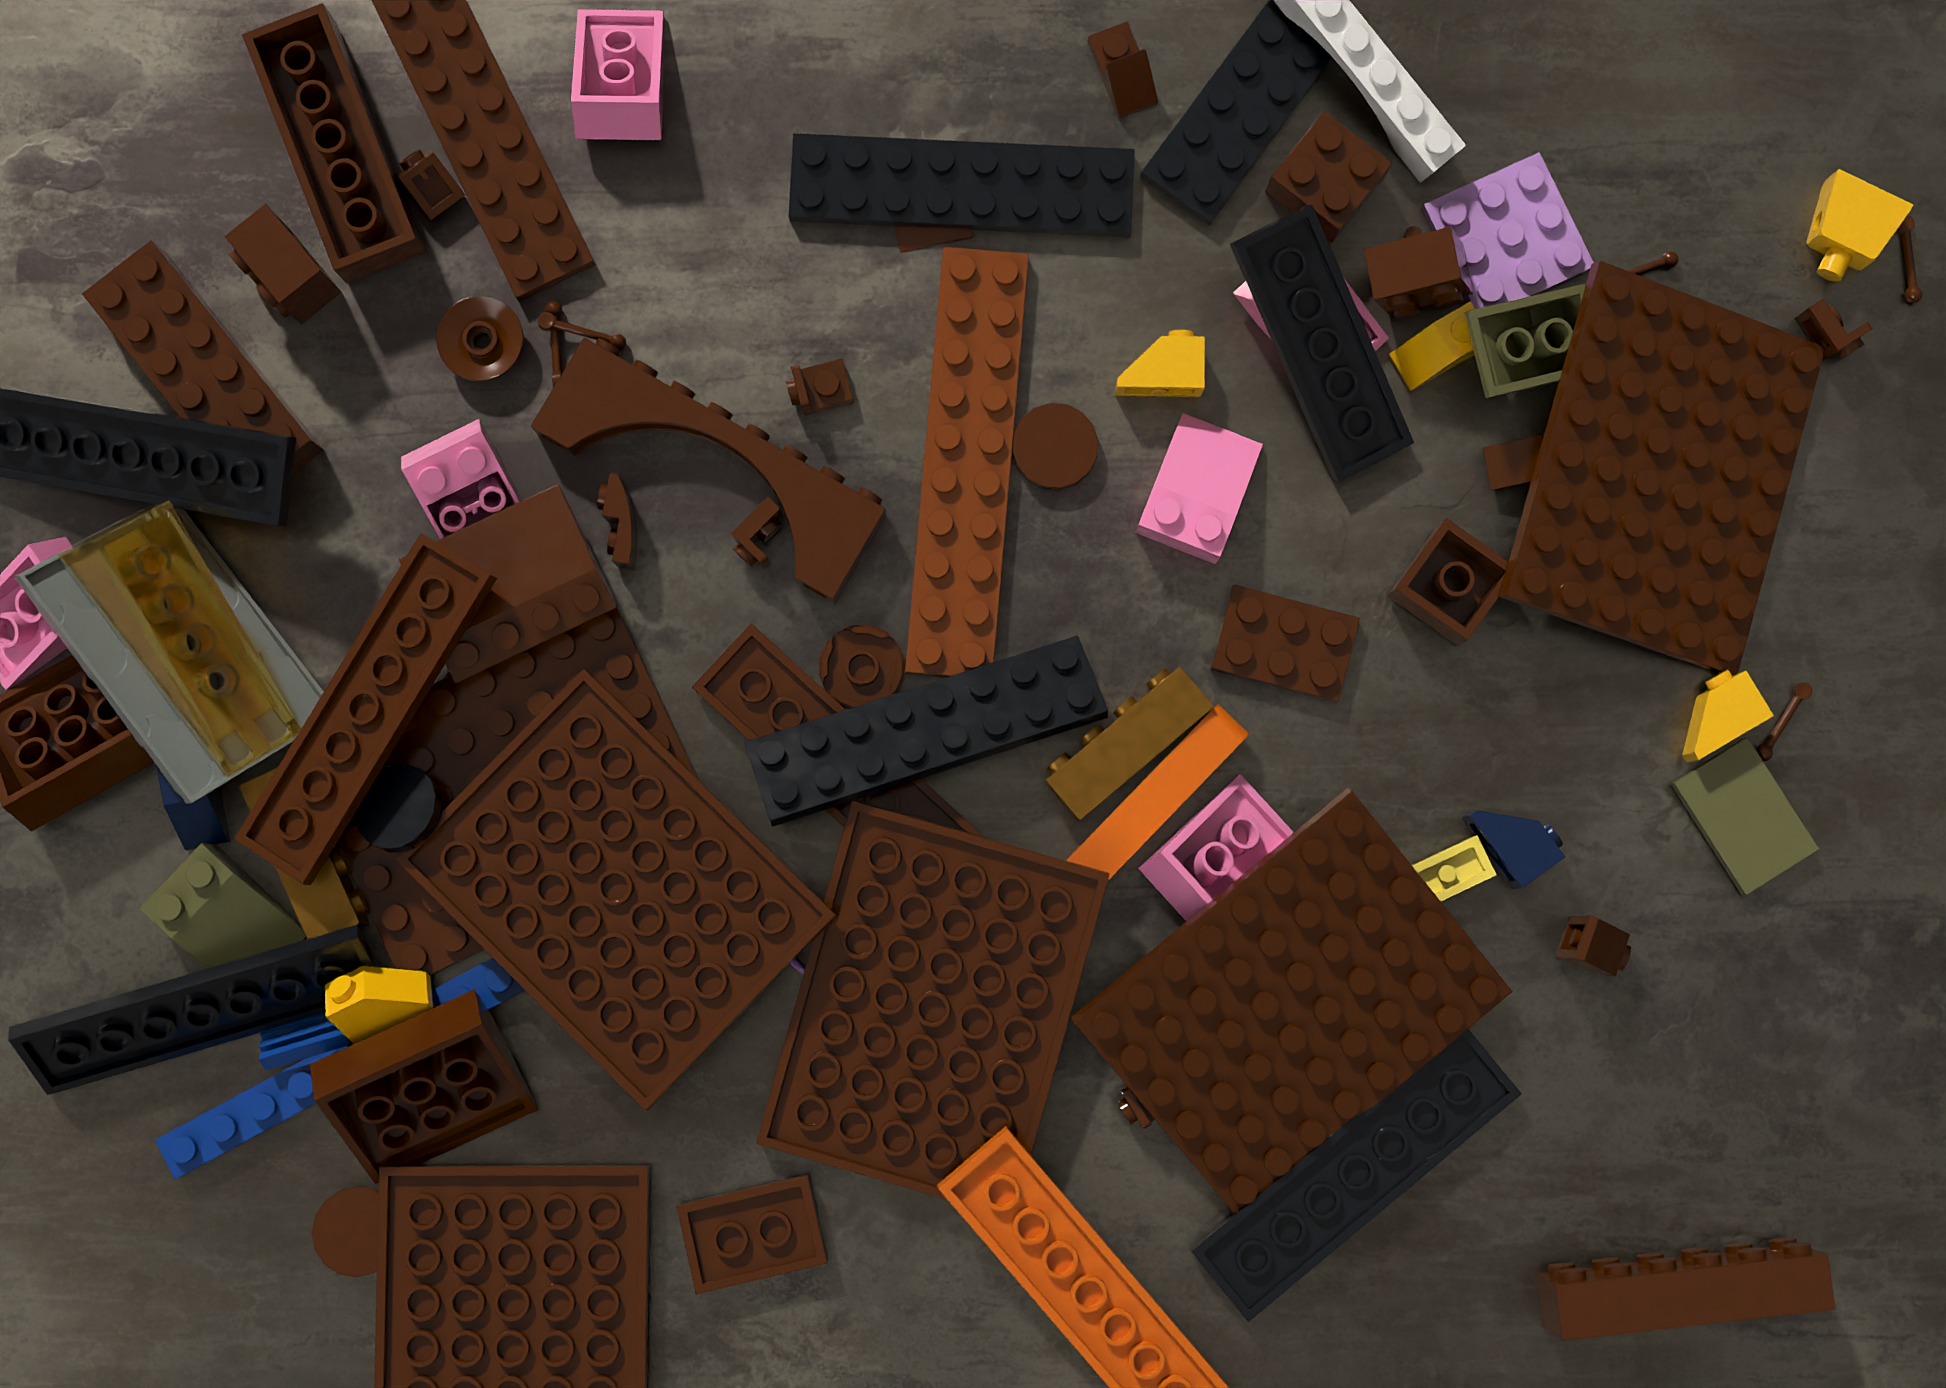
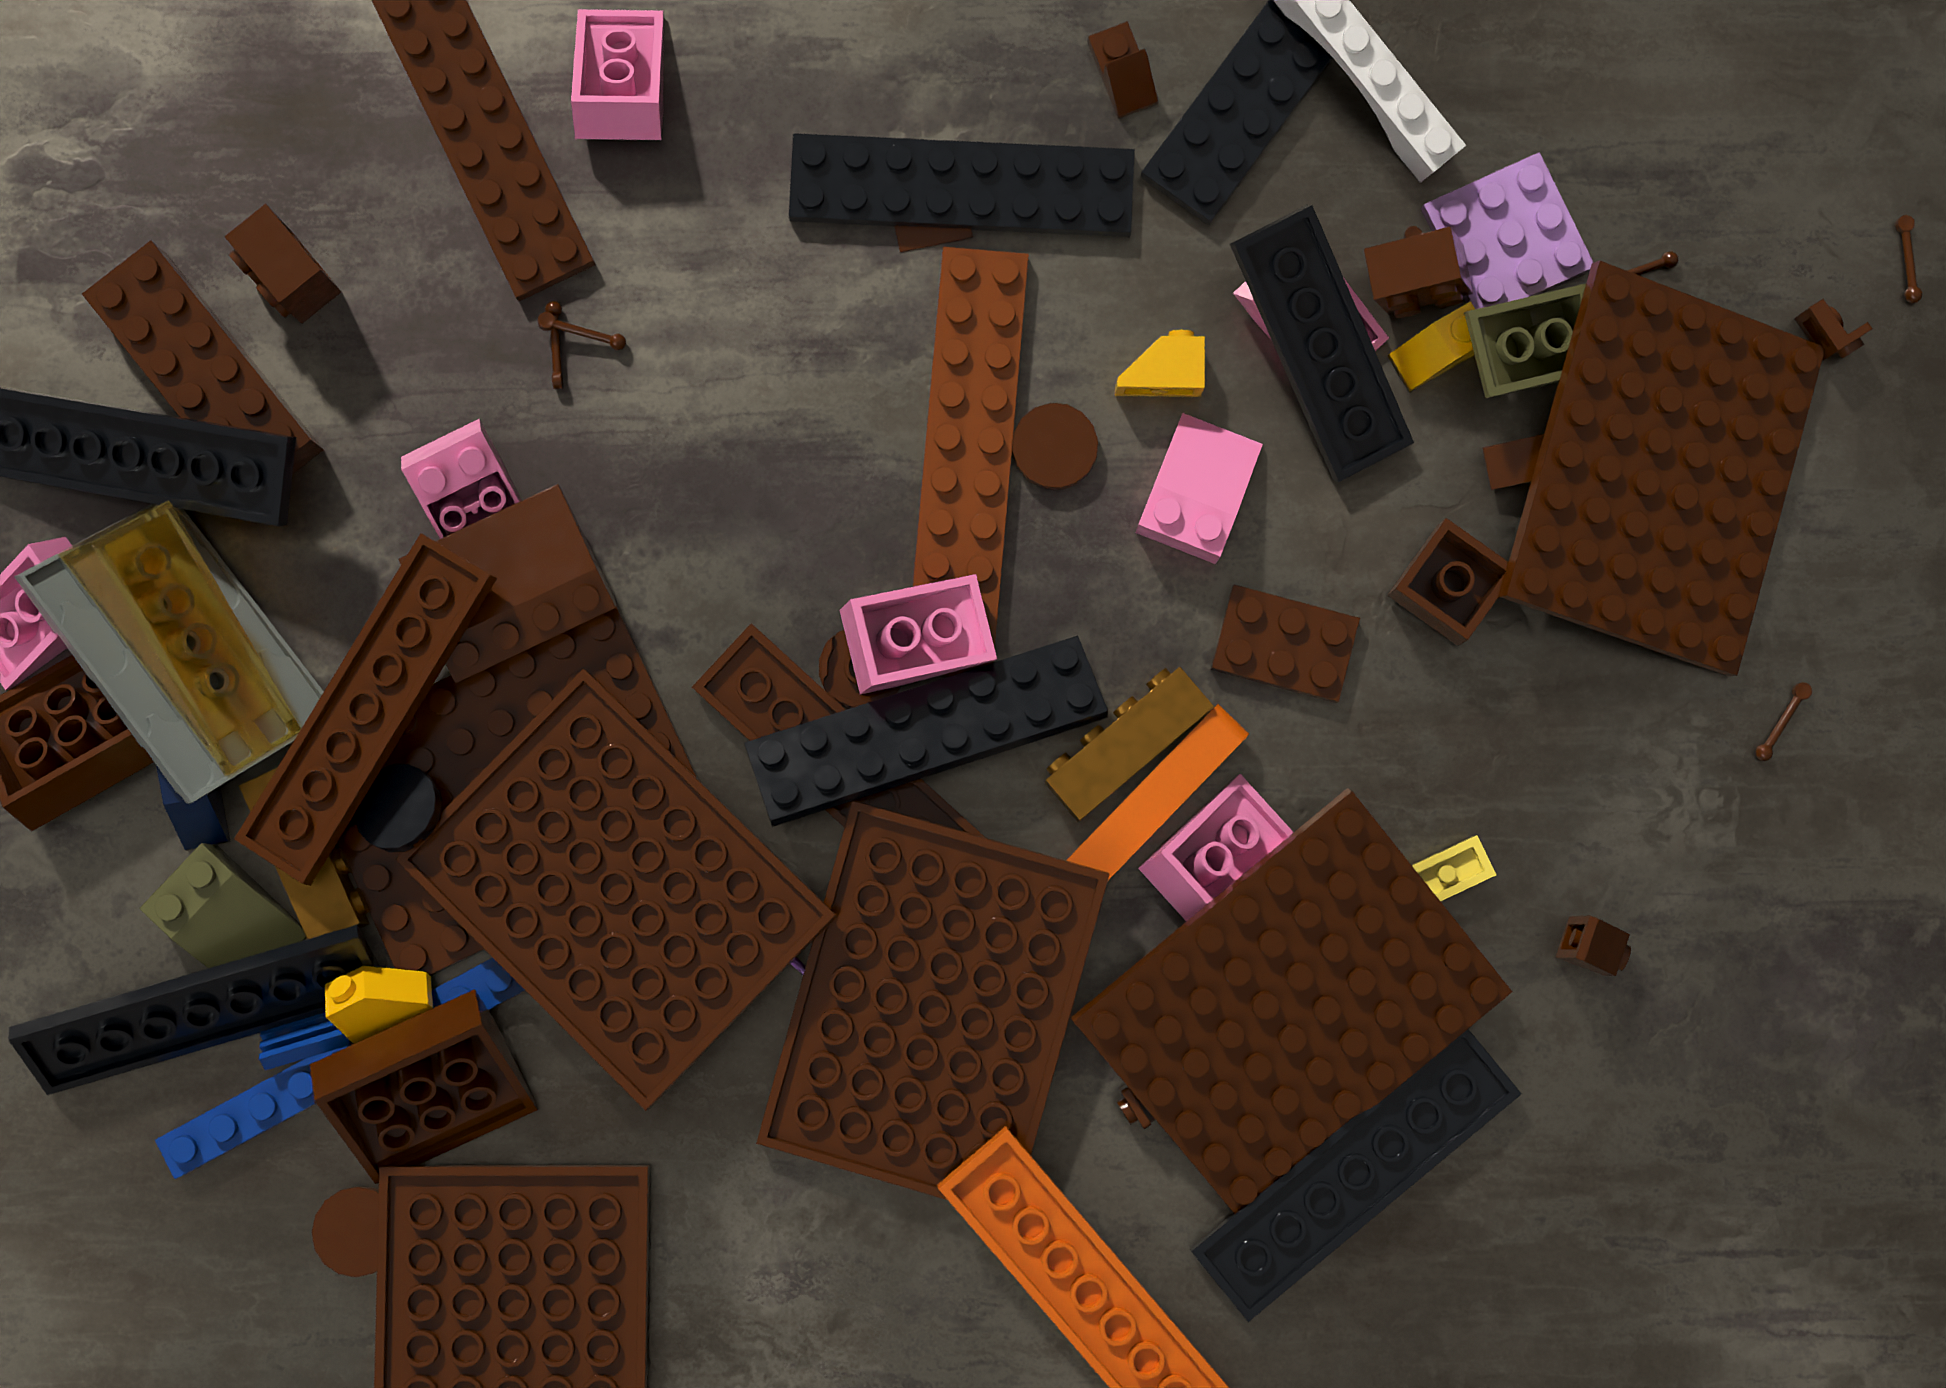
reddish brown brick [242,3,426,284] -> none
reddish brown bracket [396,149,465,220] -> none
reddish brown dish [436,296,524,382] -> none
reddish brown arch [530,338,887,604] -> none
reddish brown slope [597,473,637,570] -> none
reddish brown plate [677,1174,828,1294] -> none
reddish brown bracket [731,497,783,569] -> none
reddish brown bracket [786,359,854,416] -> none
reddish brown brick [1265,111,1393,243] -> none
dark blue slope [1462,810,1565,889] -> none
reddish brown brick [1535,1237,1836,1341] -> none
olive tile [1670,737,1819,895] -> none
yellow slope [1682,669,1774,763] -> none
yellow torso [1807,169,1913,282] -> none
none -> bright pink slope [839,574,997,695]

